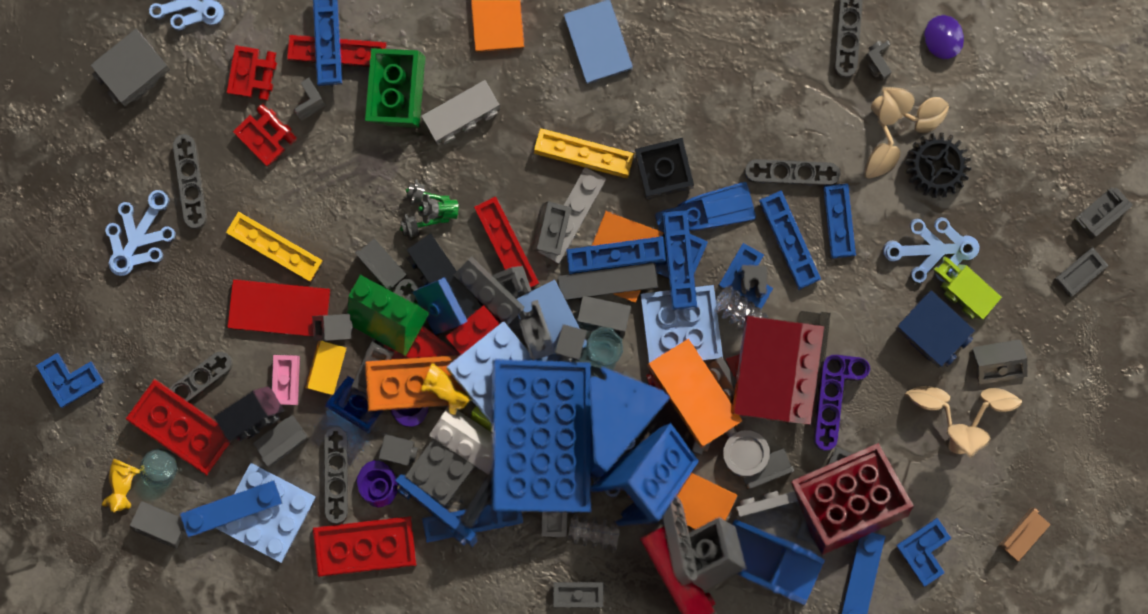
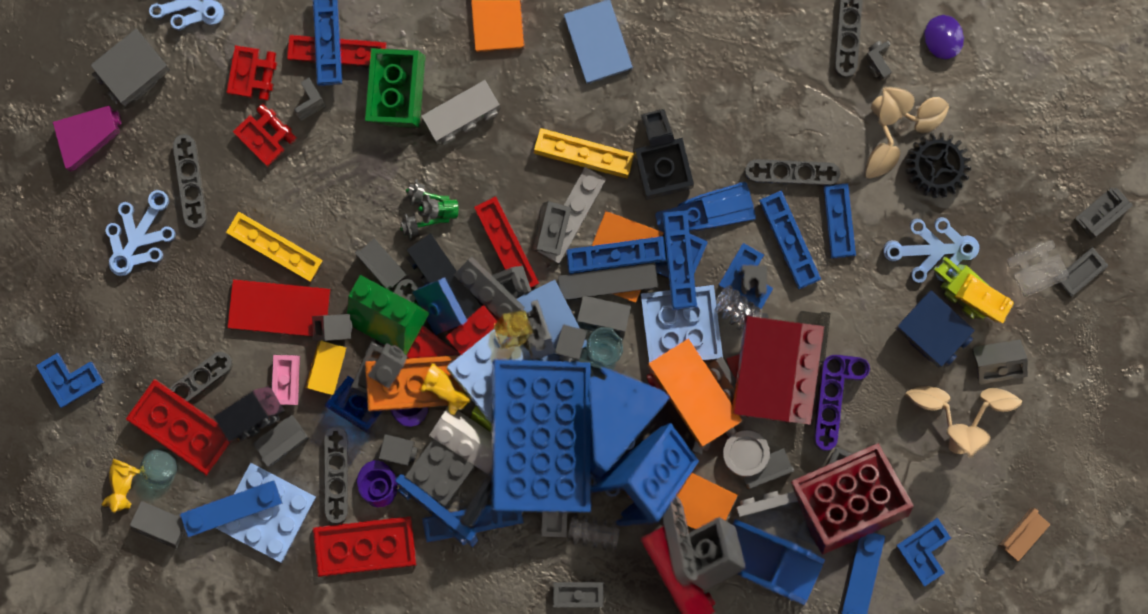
none -> magenta slope [53,106,121,172]
none -> dark grey bracket [368,344,407,388]
none -> clear yellow brick [494,310,533,349]
none -> black tile [641,109,675,147]
none -> yellow hinge [955,274,1014,323]
none -> clear plate [1007,240,1070,298]

